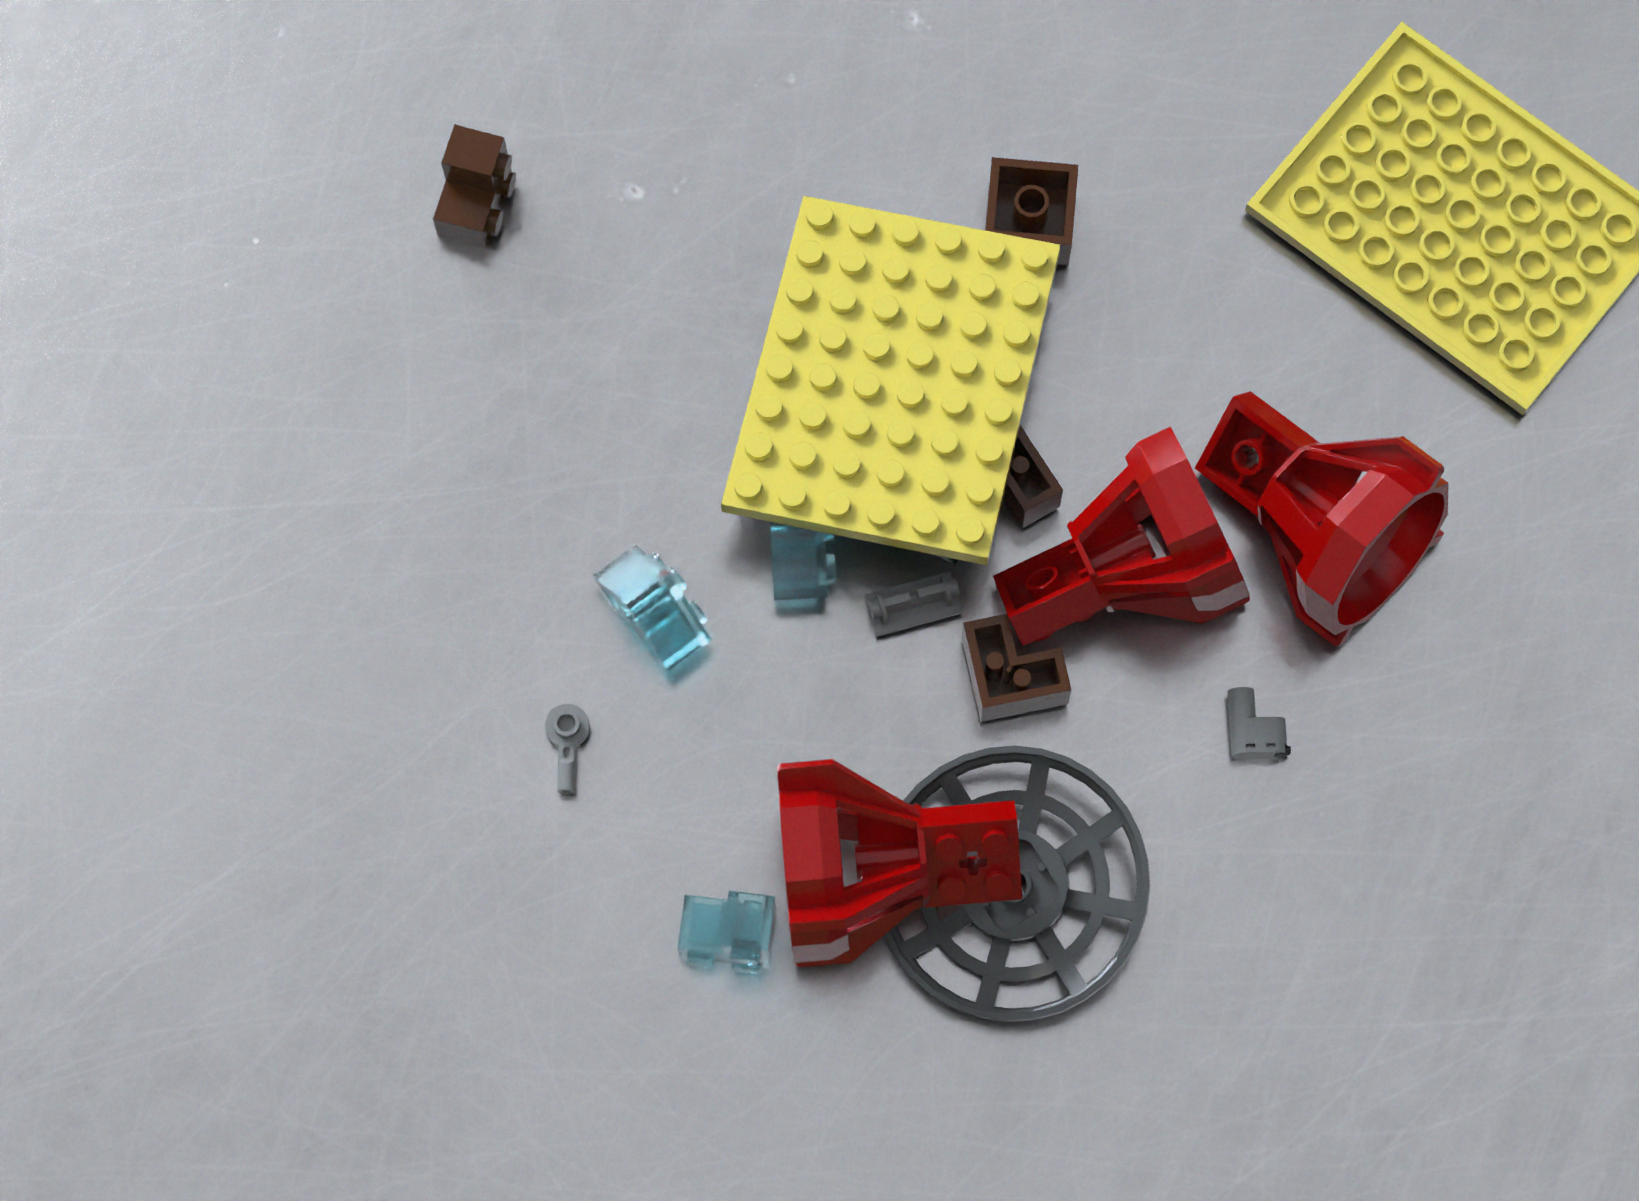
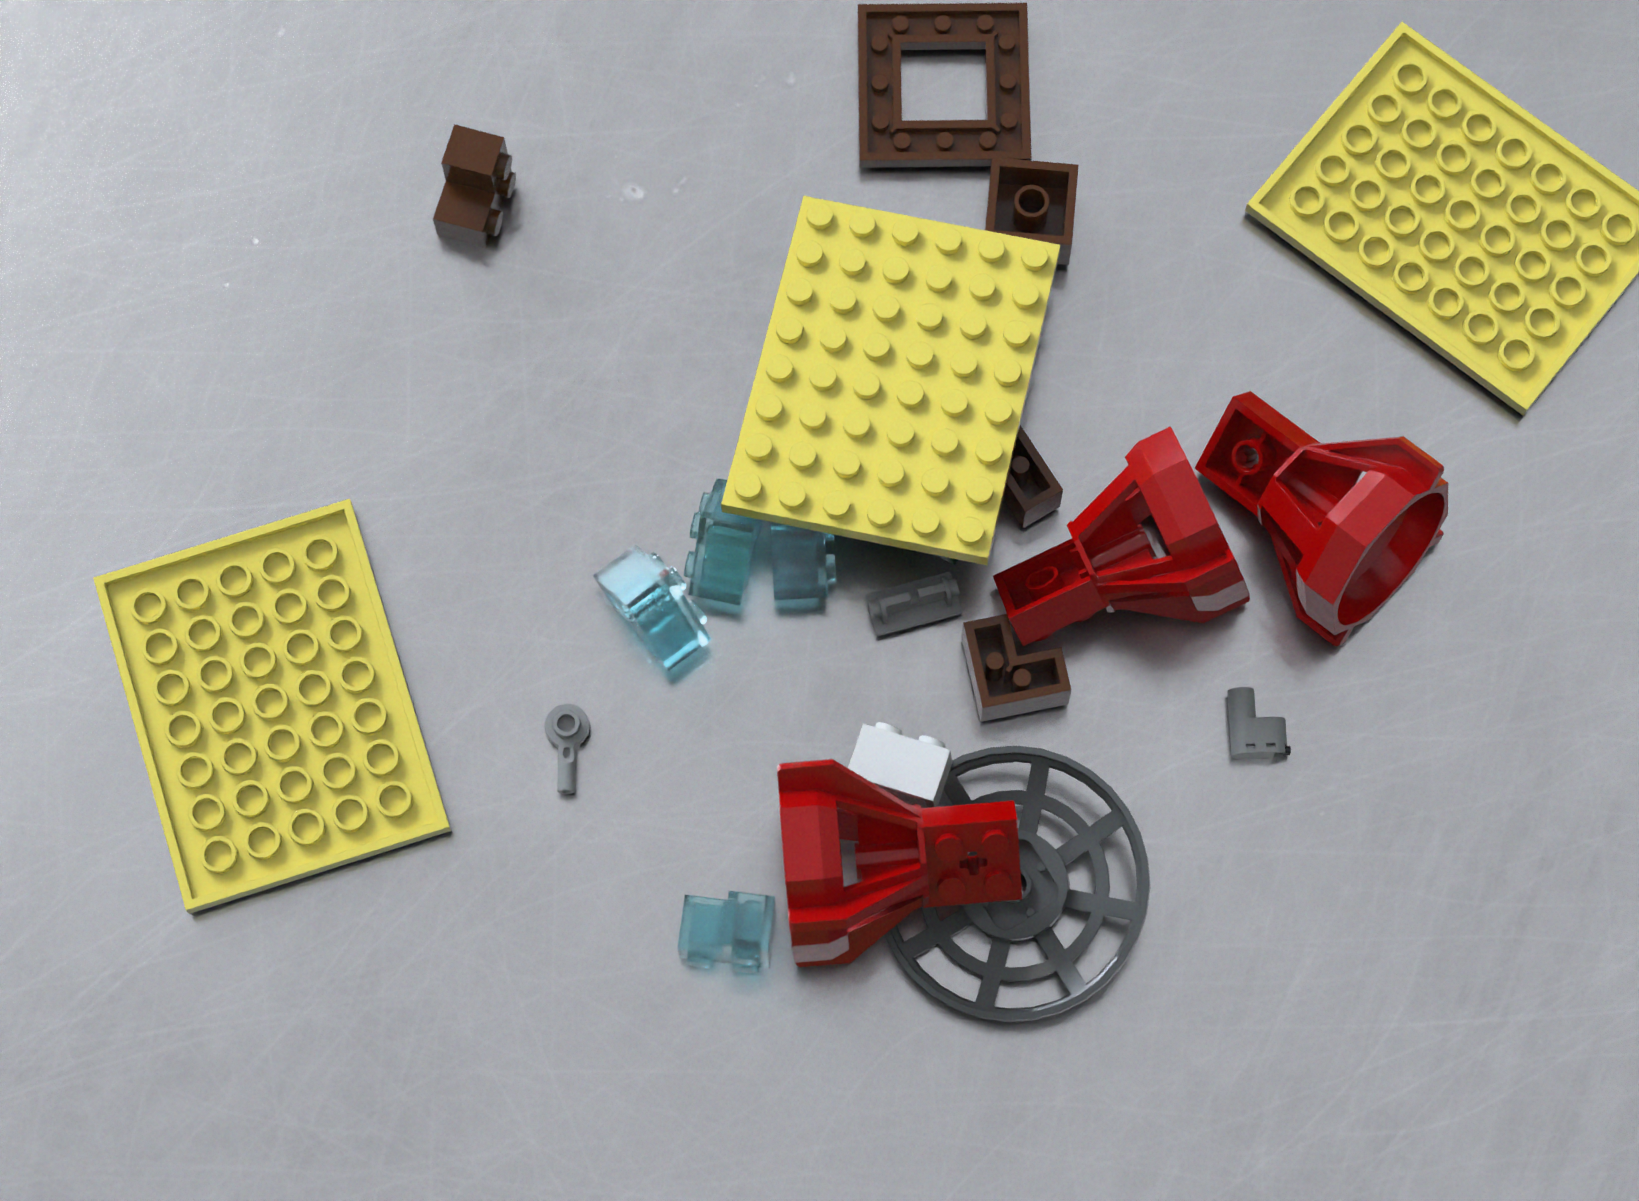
none -> light yellow plate [93,499,451,914]
none -> clear light blue brick [684,478,763,606]
none -> white brick [848,722,952,808]
none -> reddish brown plate [858,3,1031,167]

